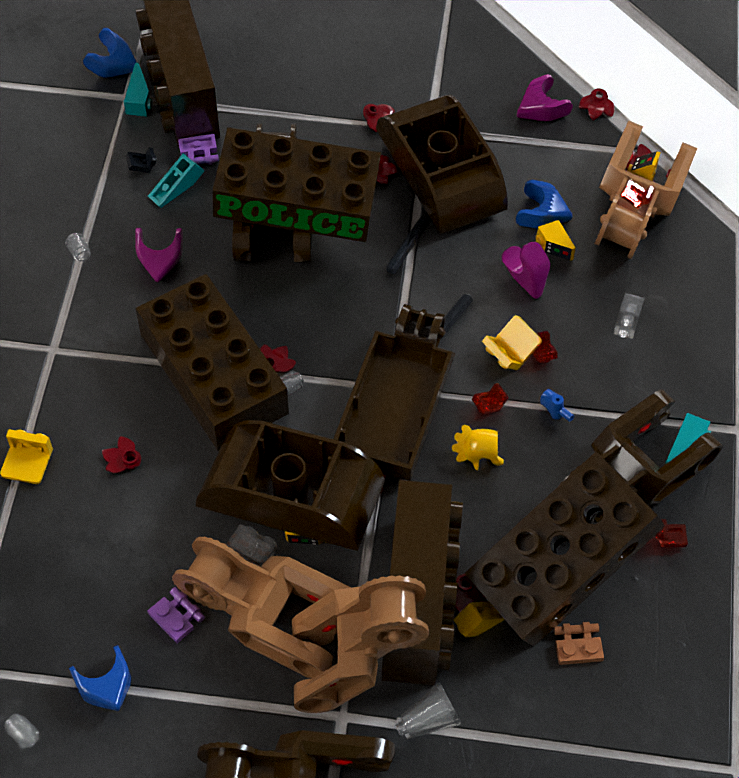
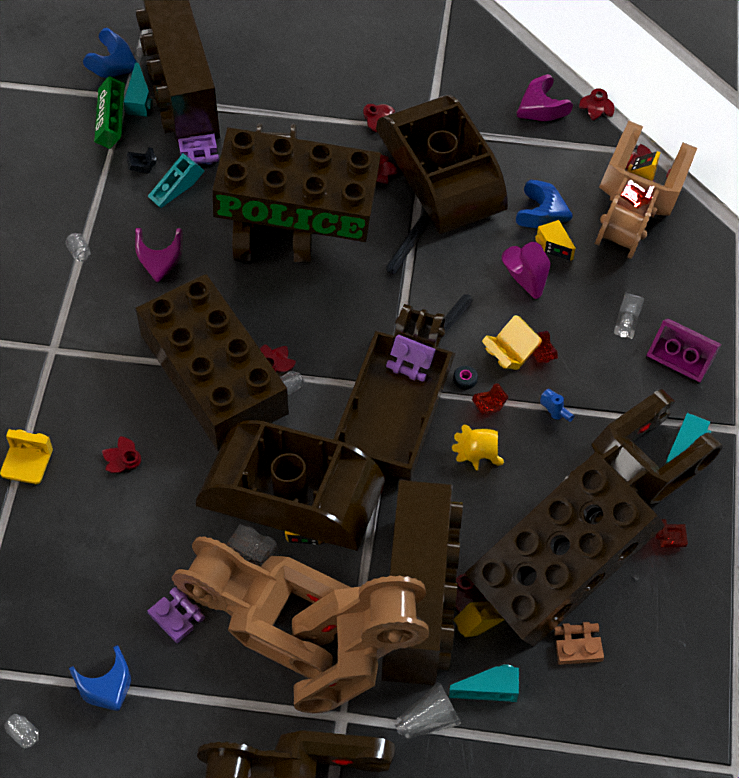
none -> green brick [94,76,125,149]
none -> medium lavender plate [386,335,436,382]
none -> teal slope [449,664,519,702]
none -> black wheel [453,366,478,389]
none -> magenta slope [646,318,722,382]

